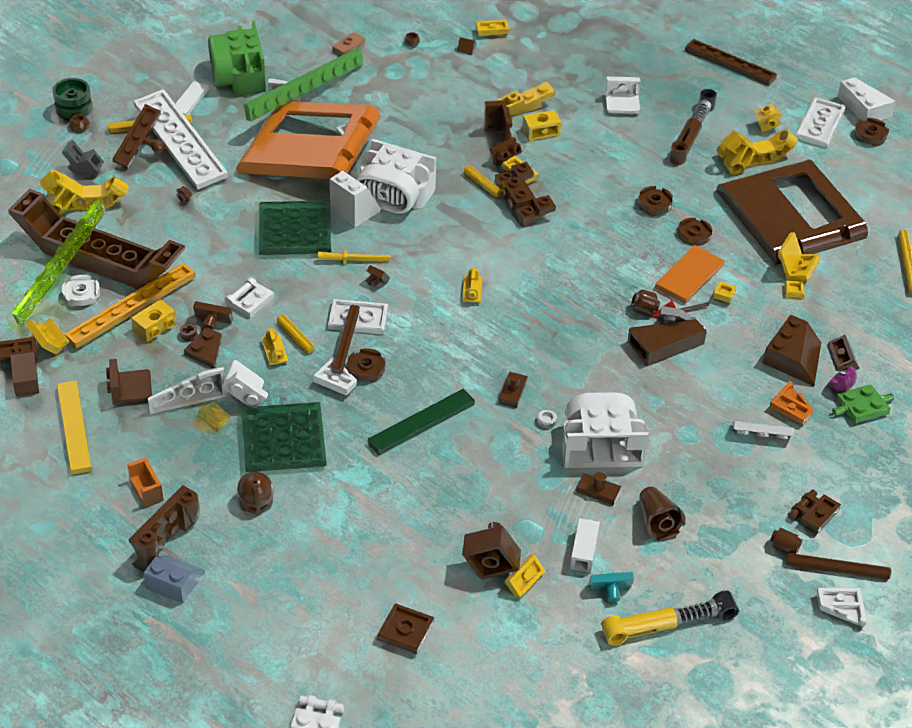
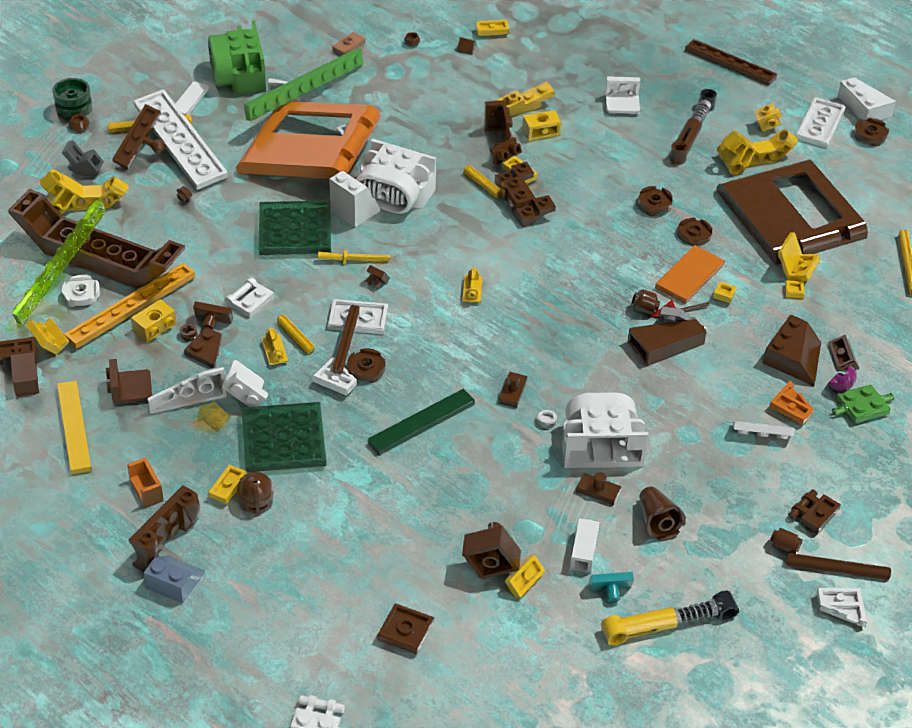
none -> yellow plate [208,464,247,505]

